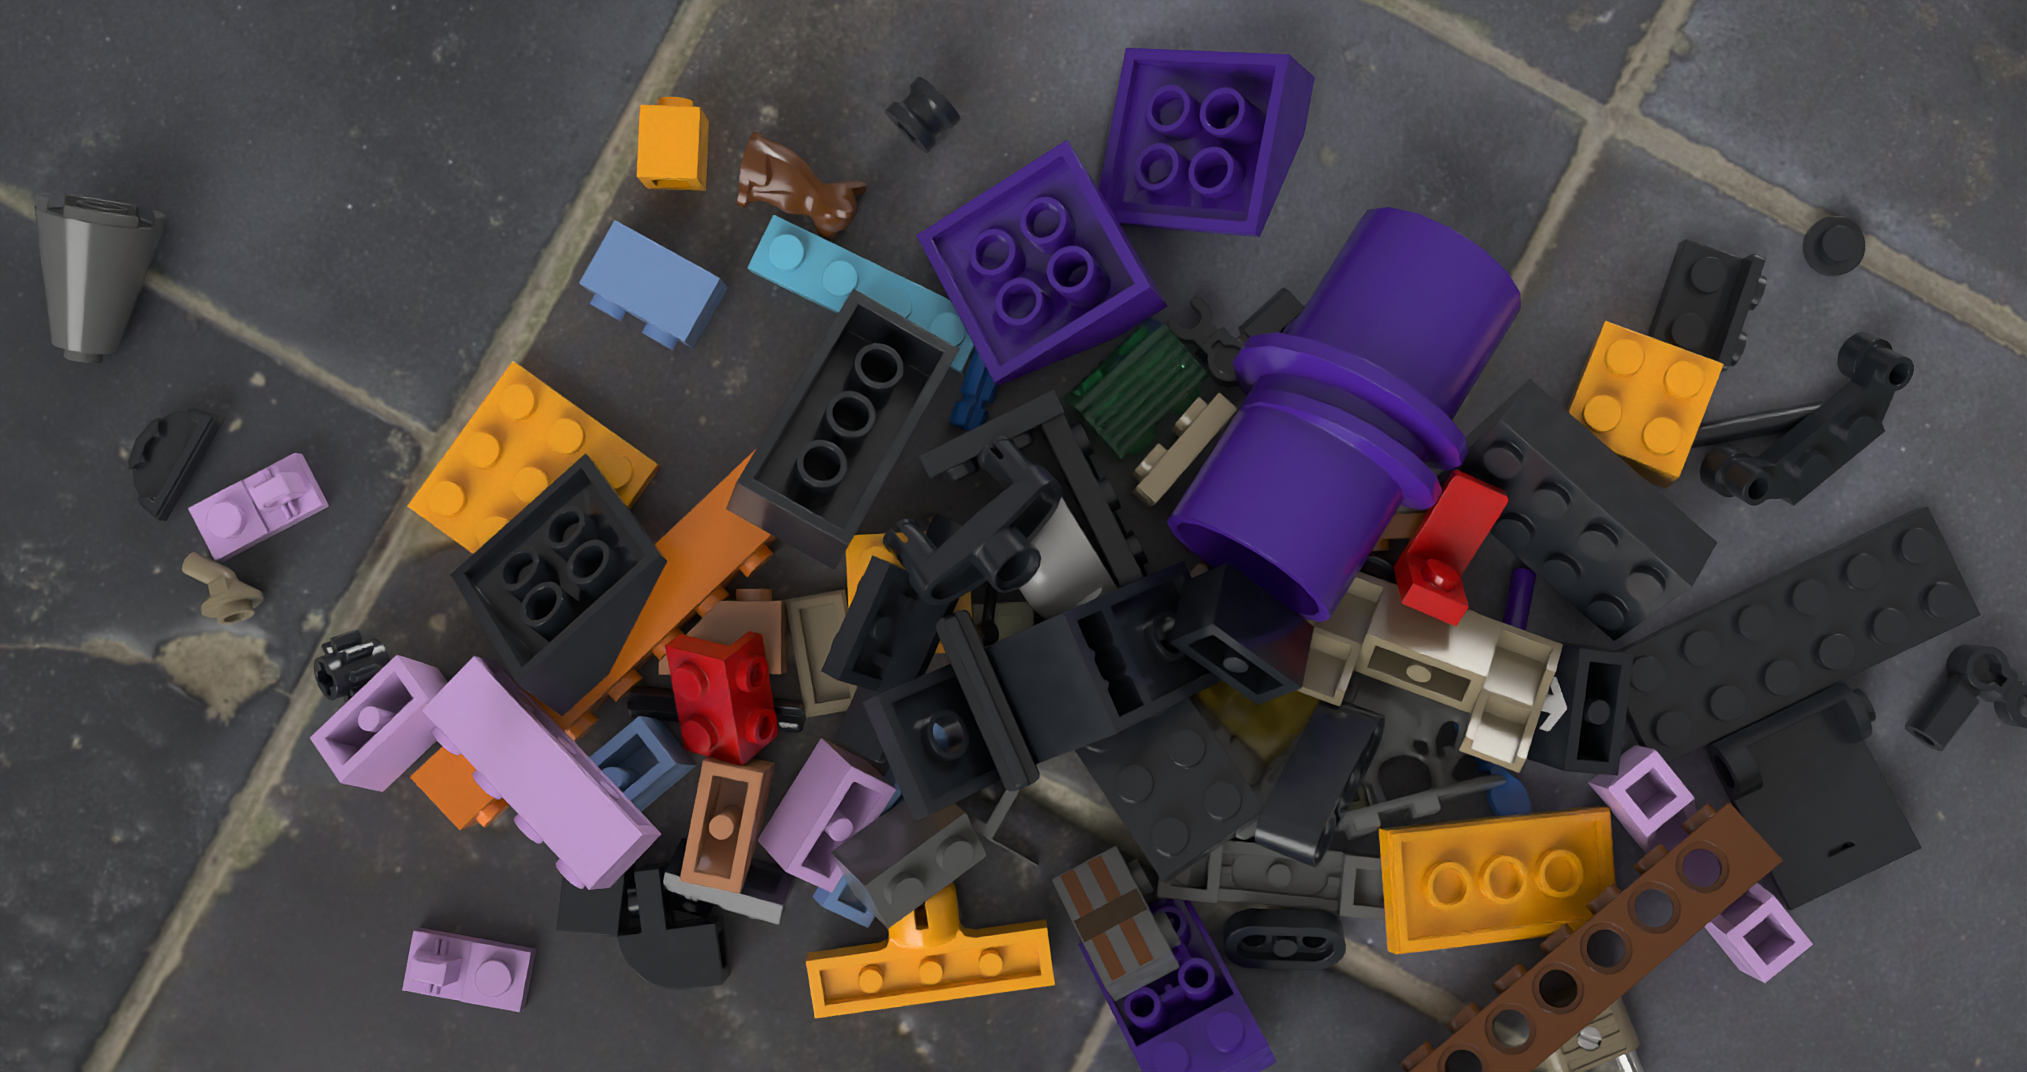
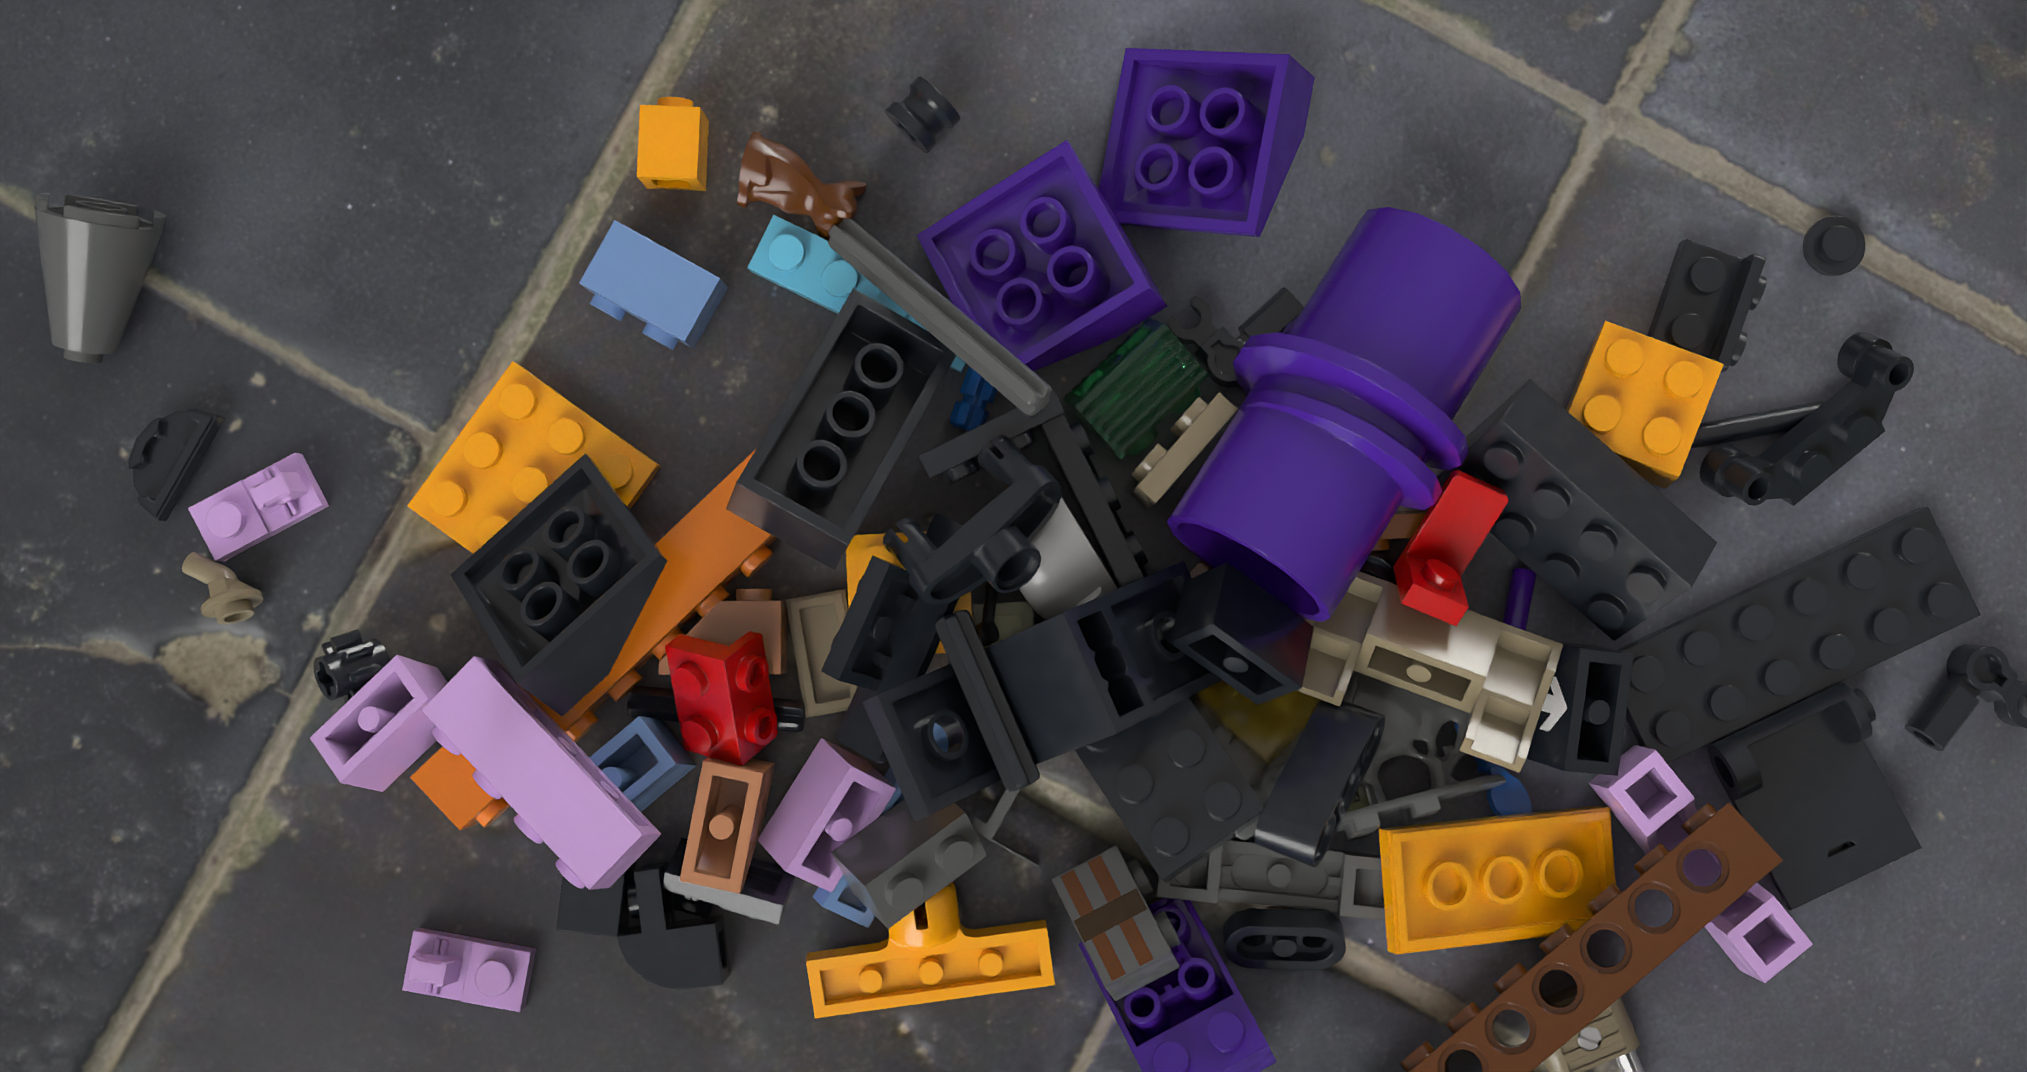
none -> dark grey axle [828,218,1052,416]

